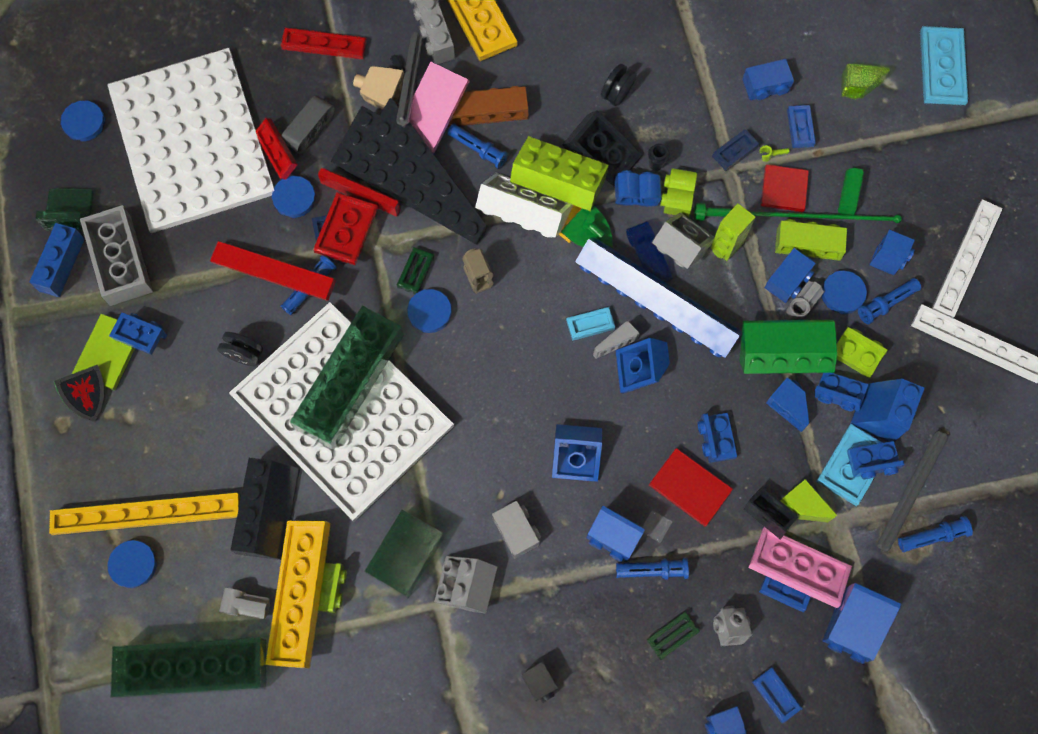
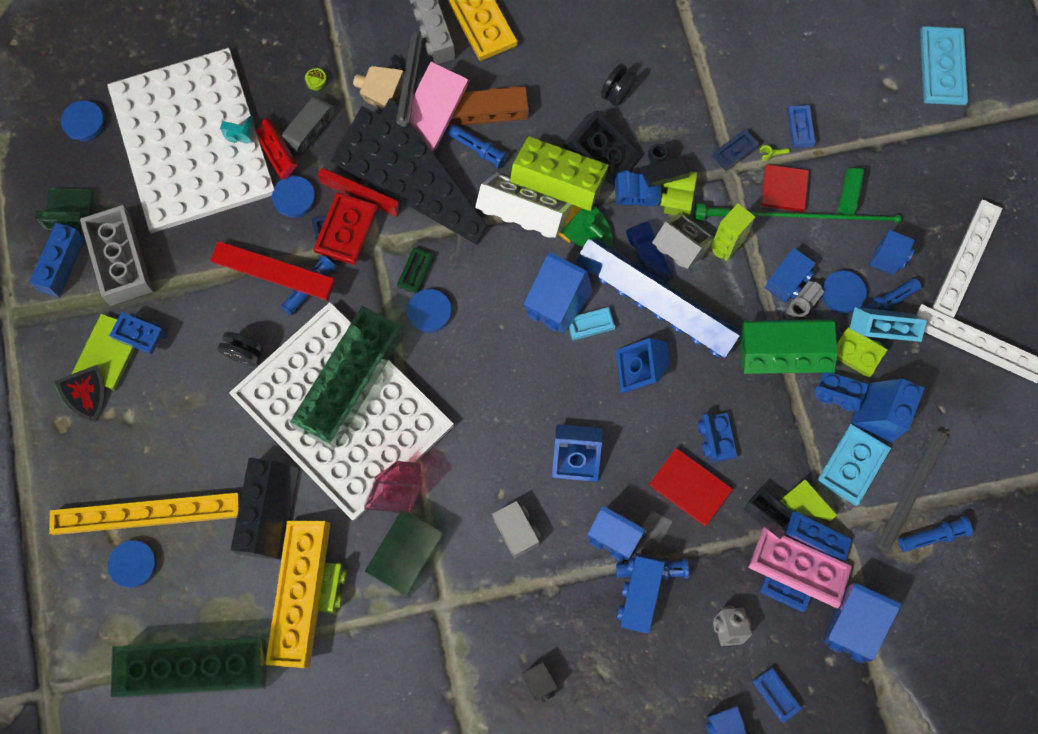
light grey piece [219,588,271,620] -> none
red tile [281,28,367,59] -> none
light grey slope [434,556,497,614] -> none
dark tan brick [462,248,493,294] -> none
light grey slope [593,321,639,359] -> none
dark green tile [647,612,700,660] -> none
blue brick [742,59,794,100] -> none
blue slope [766,377,809,432] -> none
lime brick [775,219,847,261] -> none
clear neon green slope [841,63,890,99] -> none
blue bracket [847,441,905,480] -> none
none -> teal plate [220,115,254,144]
none -> lime tile [305,68,327,91]
none -> clear pink slope [364,461,422,514]
none -> blue slope [524,252,593,334]
none -> blue brick [616,553,665,634]
none -> black tile [641,157,690,188]
none -> blue tile [786,512,852,561]
none -> medium azure brick [850,307,927,342]

